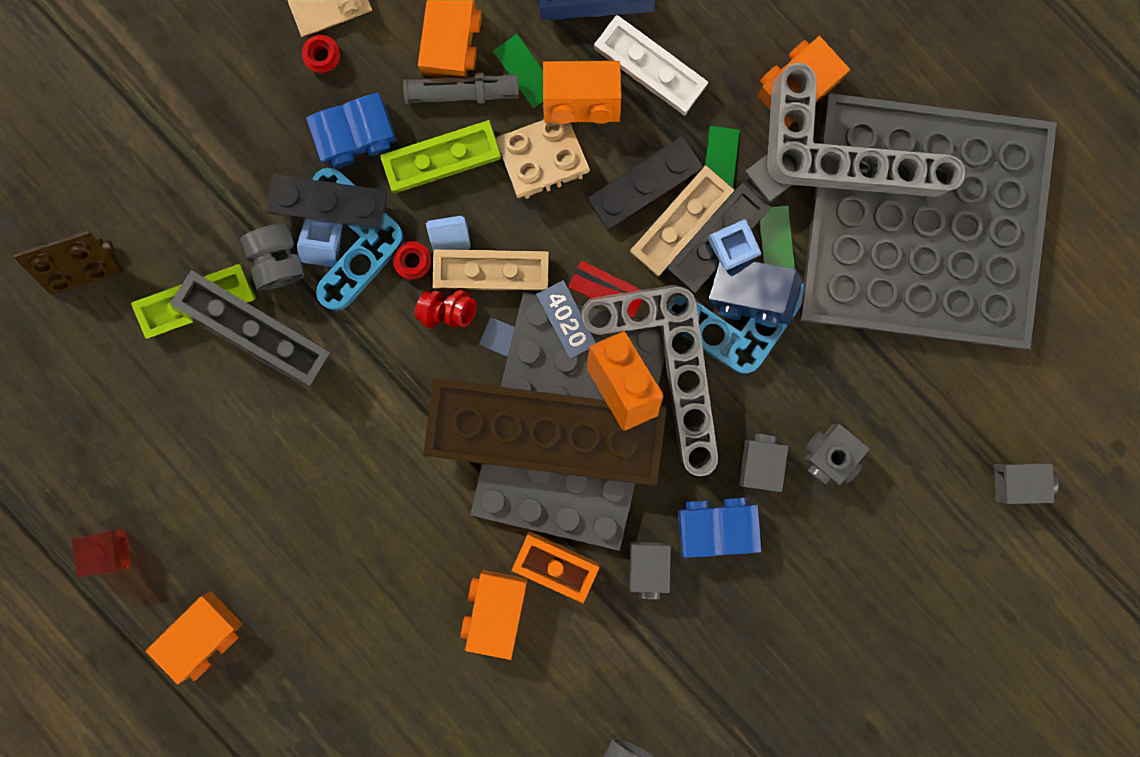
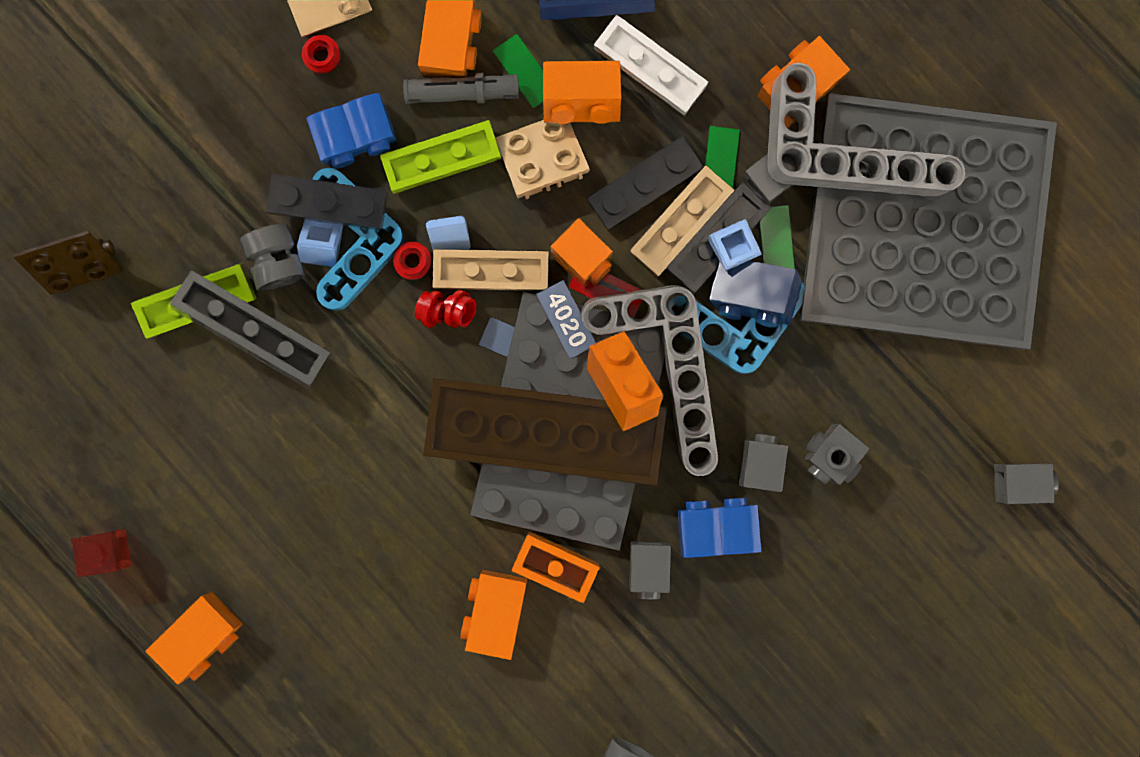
none -> orange brick [551,218,613,288]

